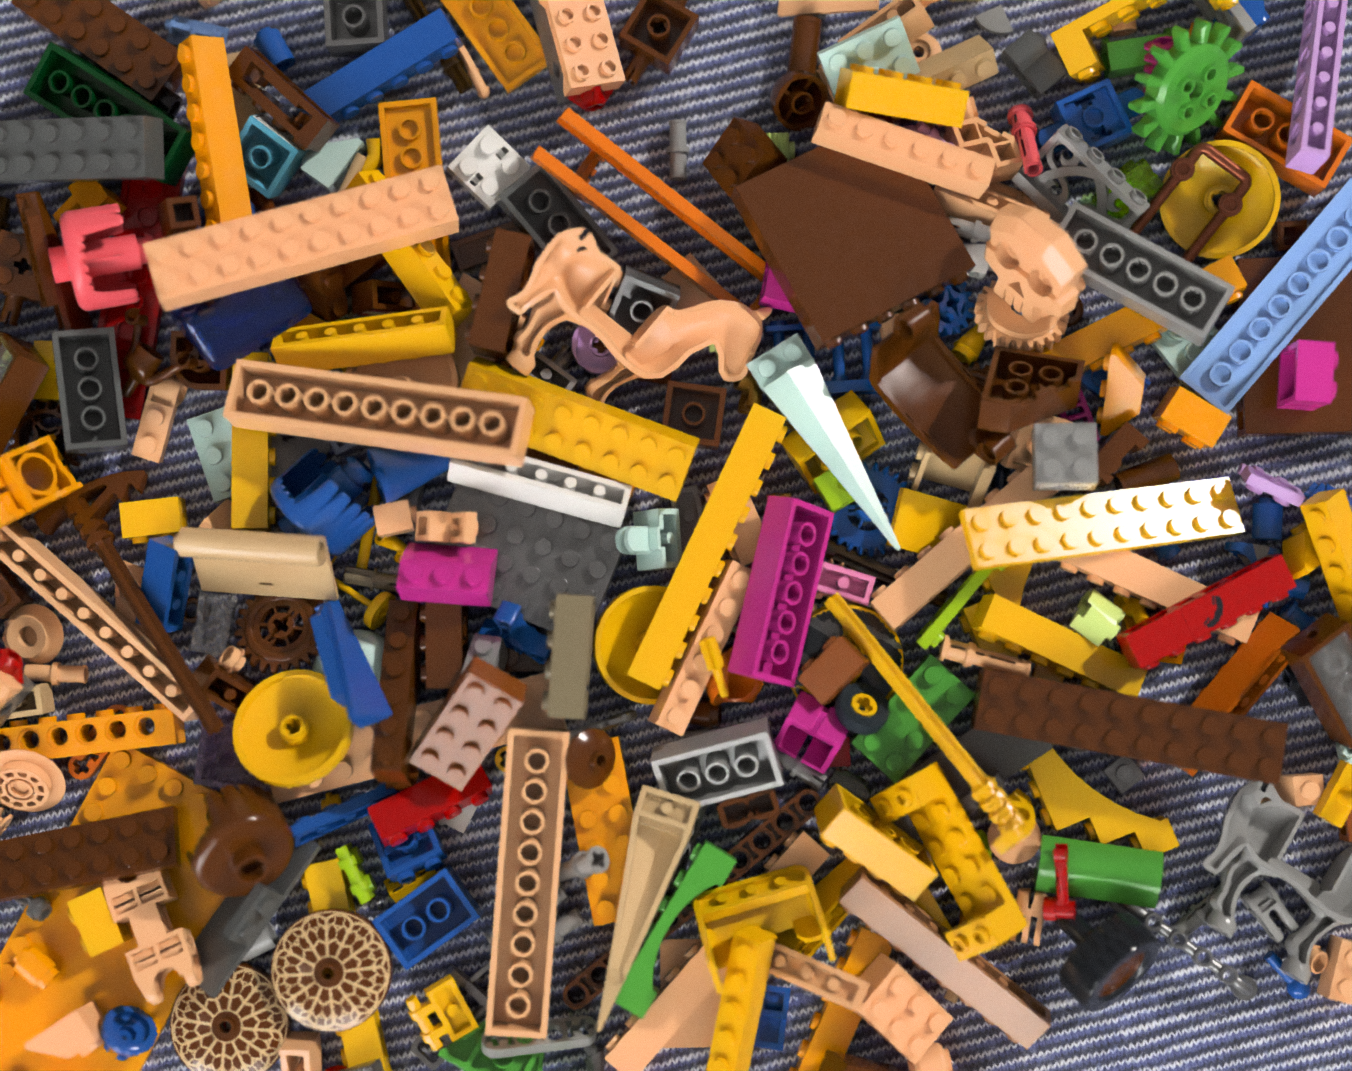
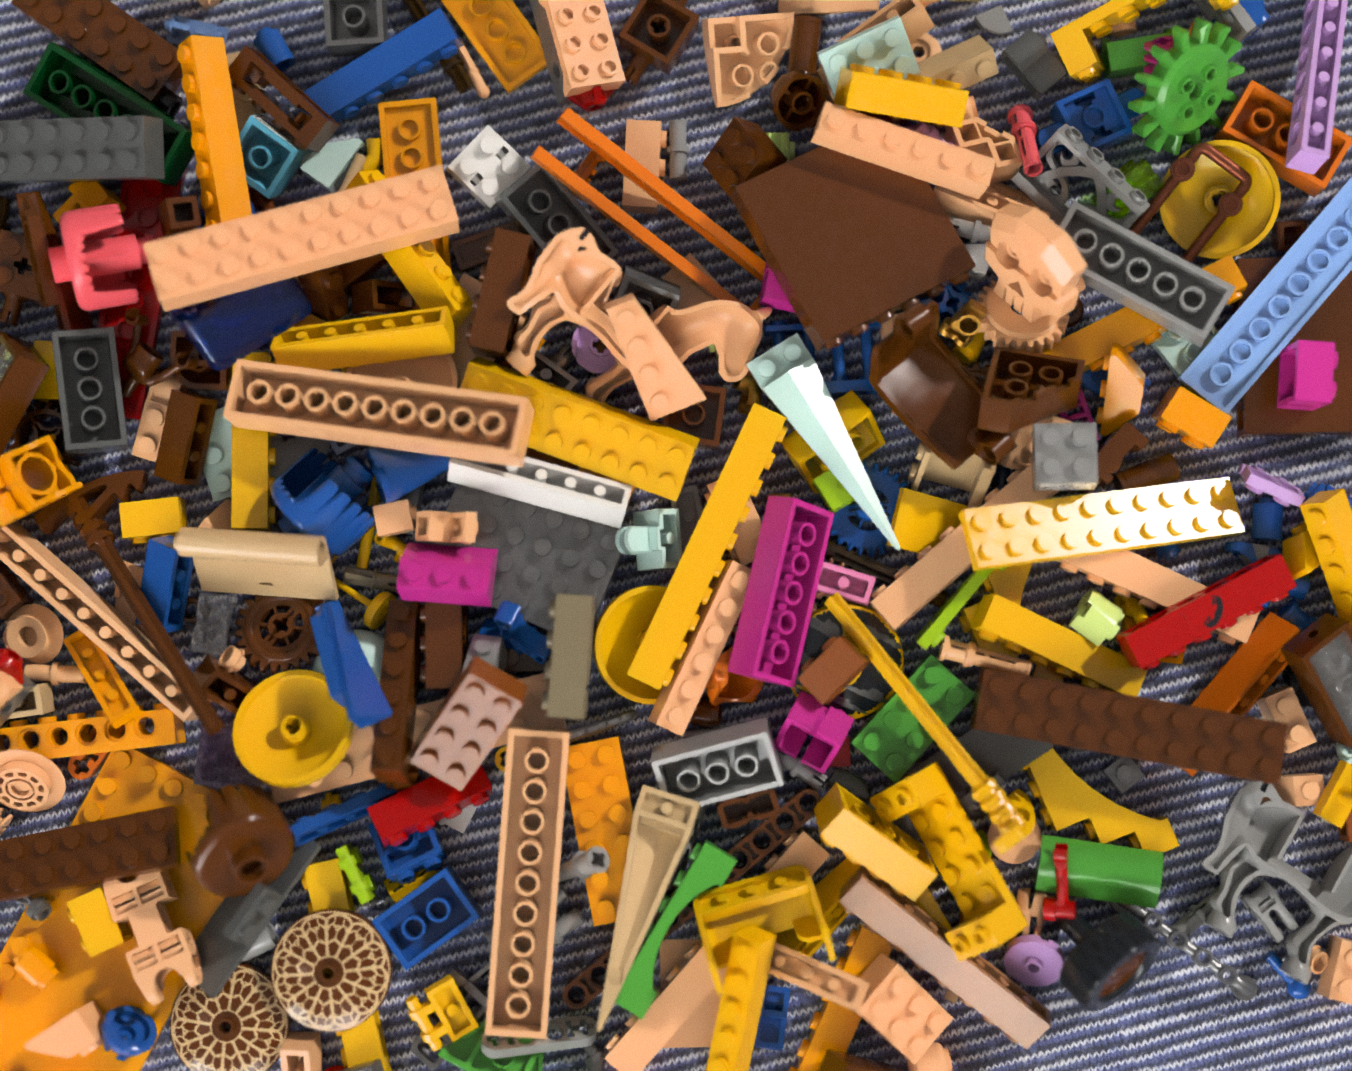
reddish brown dish [565,728,616,789] -> none
yellow axle [698,636,729,698] -> none
black bush [835,683,890,735] -> none
none -> light orange plate [63,630,142,729]
none -> reddish brown brick [154,389,218,485]
none -> light nougat wedge [604,293,707,421]
none -> light nougat brick [622,119,667,214]
none -> light nougat brick [701,12,794,108]
none -> pearl gold plate [938,299,988,348]
none -> lavender plate [1004,934,1065,987]
none -> light nougat brick [1256,686,1317,754]

